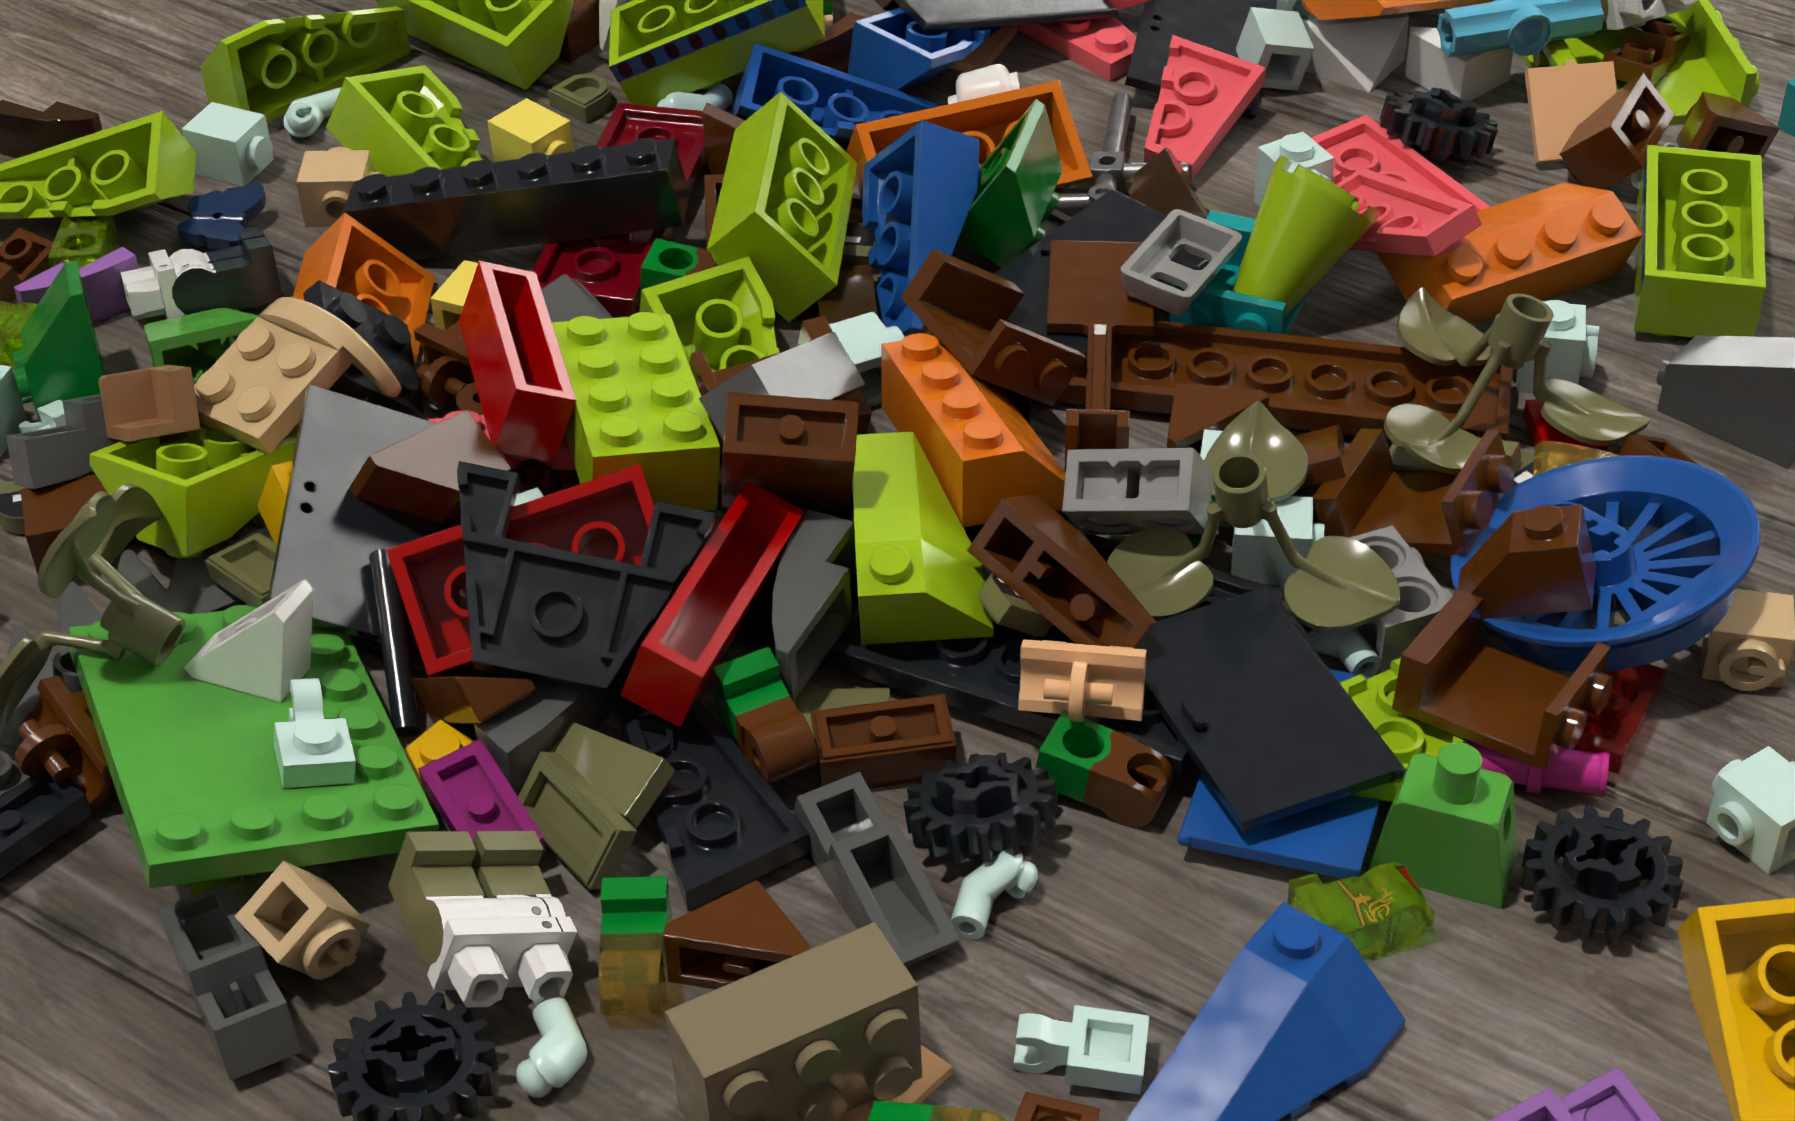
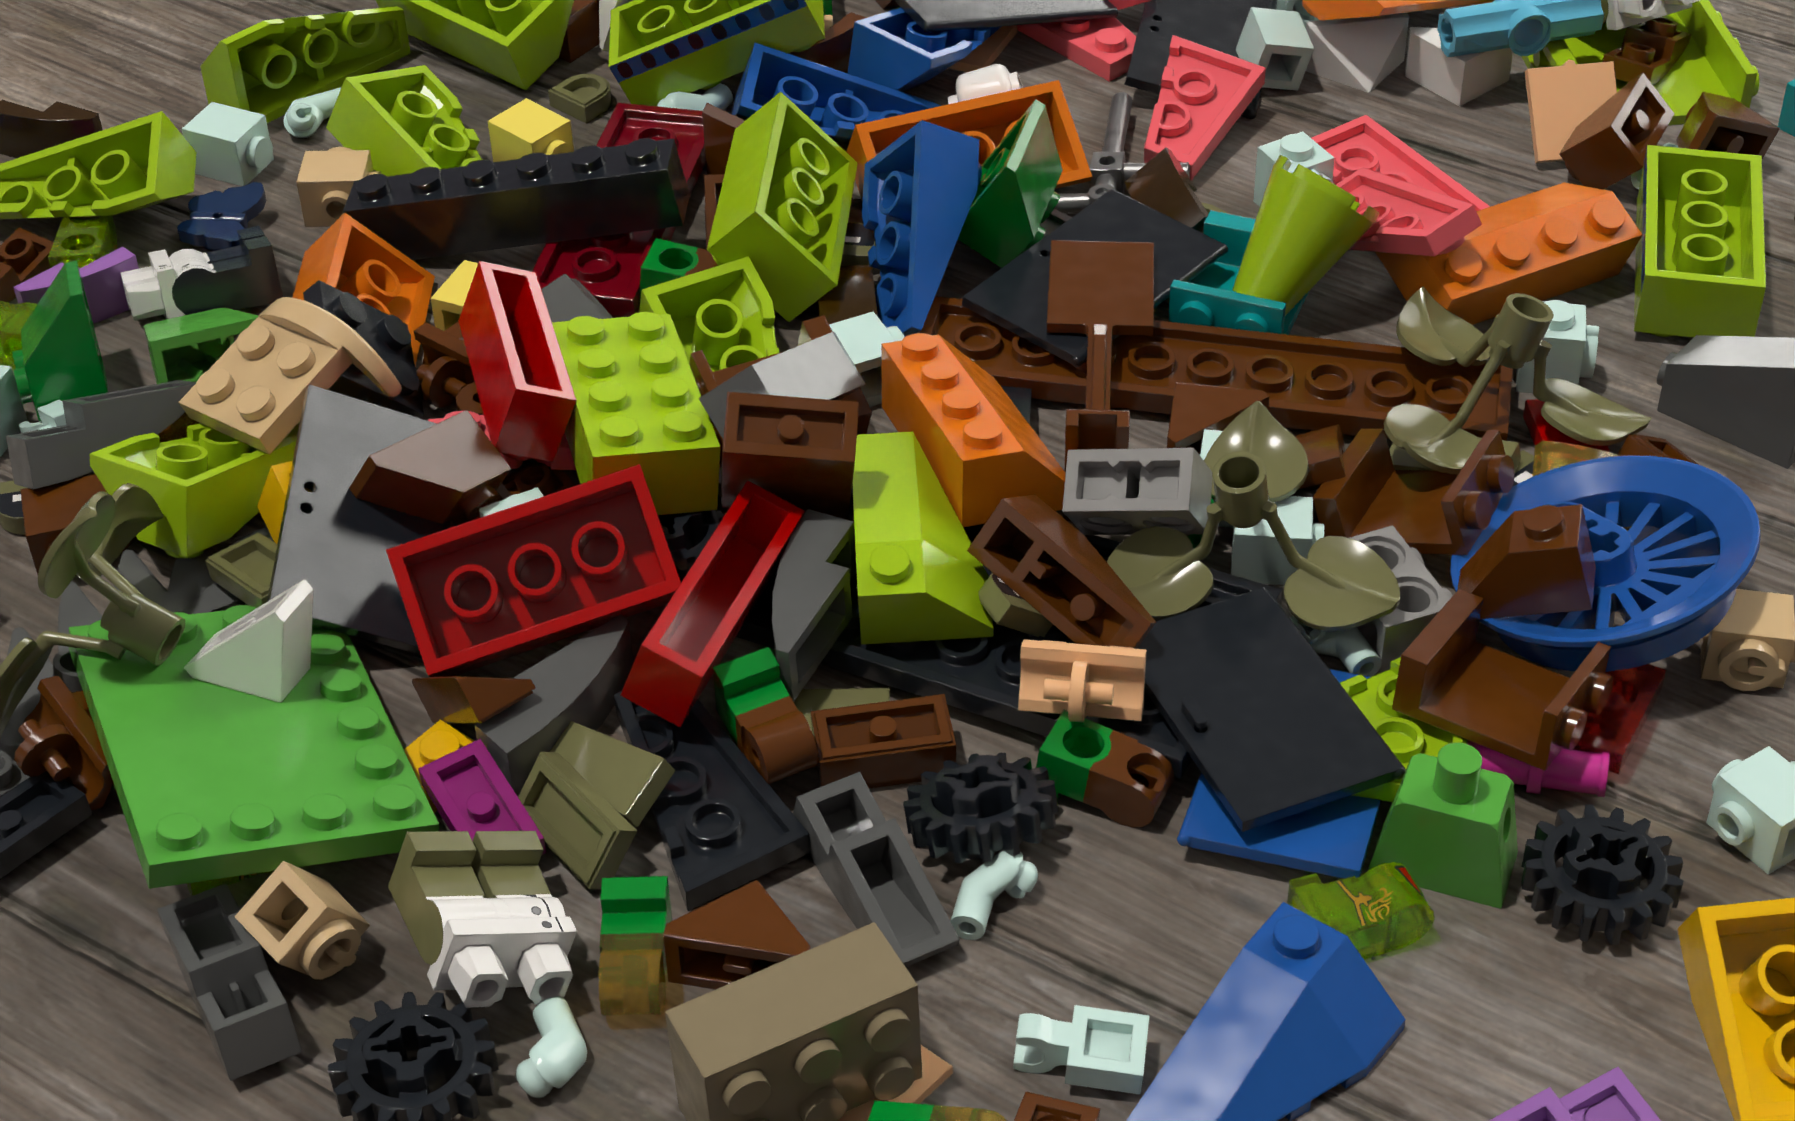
medium nougat panel [99,365,200,441] -> none
light aqua plate [274,678,356,788] -> none
black bar [369,549,420,737] -> none
black wing [457,461,715,696] -> none
reddish brown panel [900,249,1086,406] -> none
light grey piece [1121,209,1242,316] -> none
black gear [1379,87,1499,162] -> none

